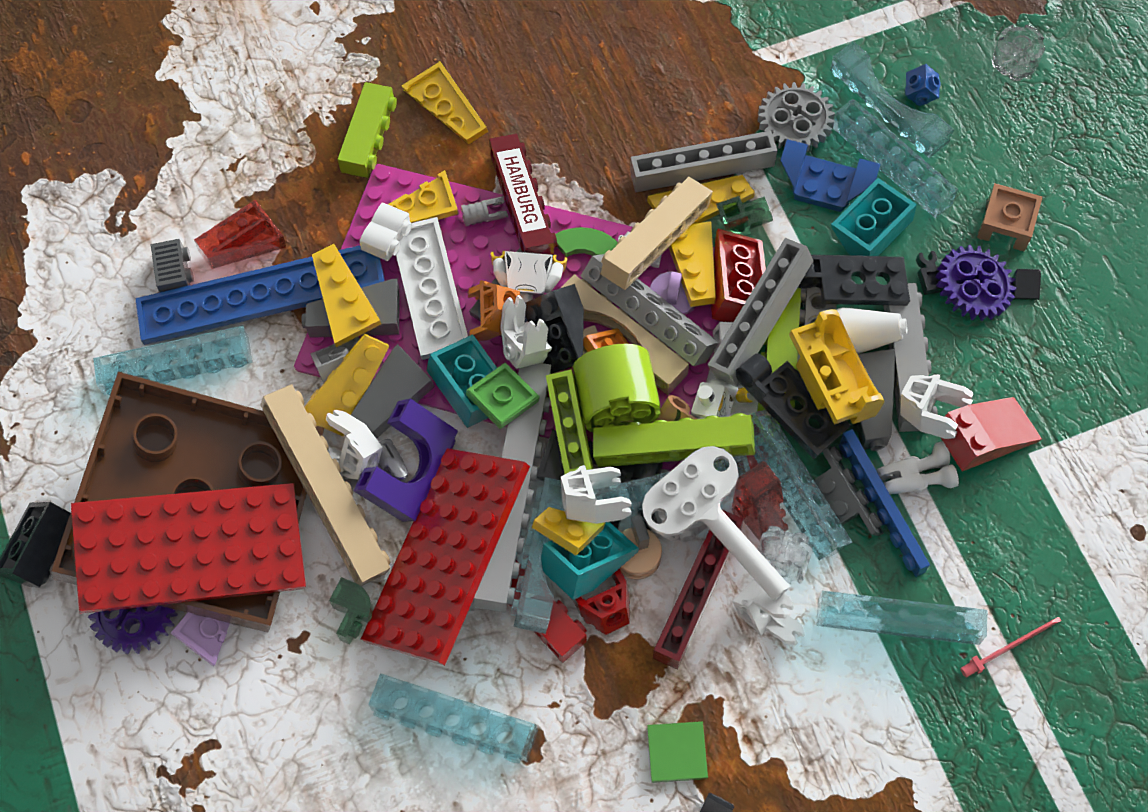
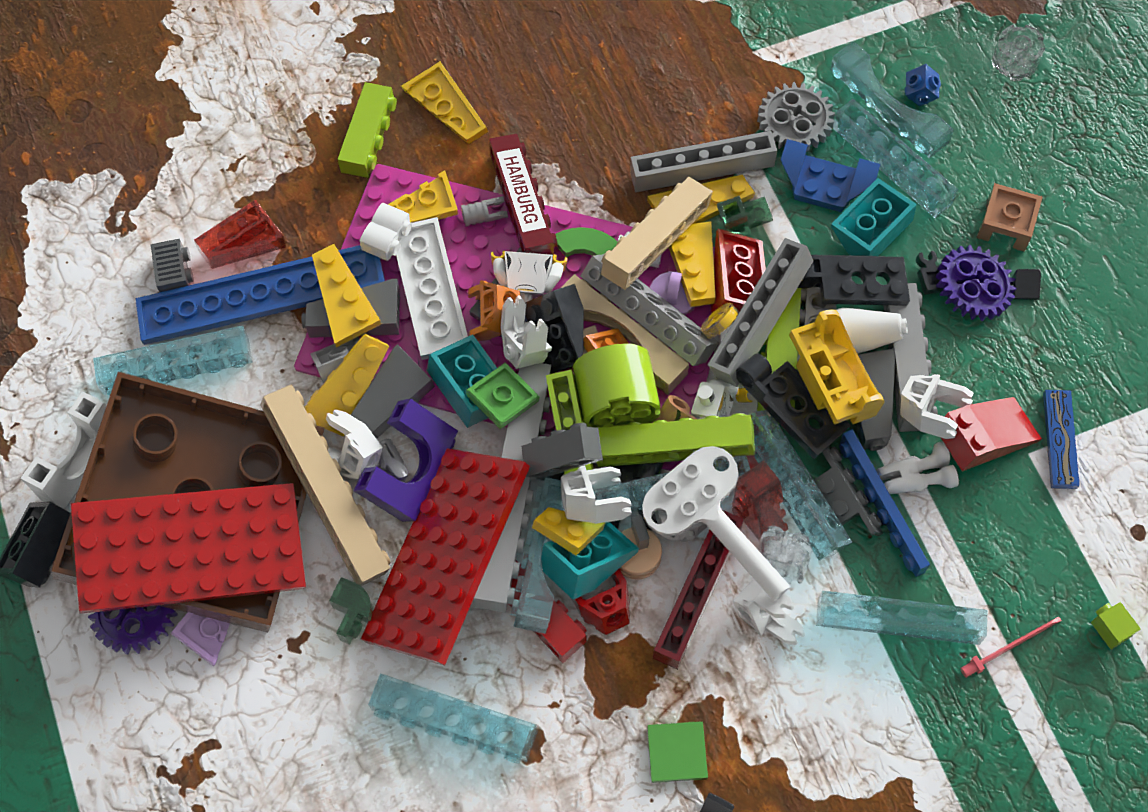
none -> white arch [21,391,106,509]
none -> dark grey brick [521,423,603,478]
none -> piece [701,303,738,339]
none -> blue tile [1043,390,1080,489]
none -> lime brick [1091,601,1141,650]

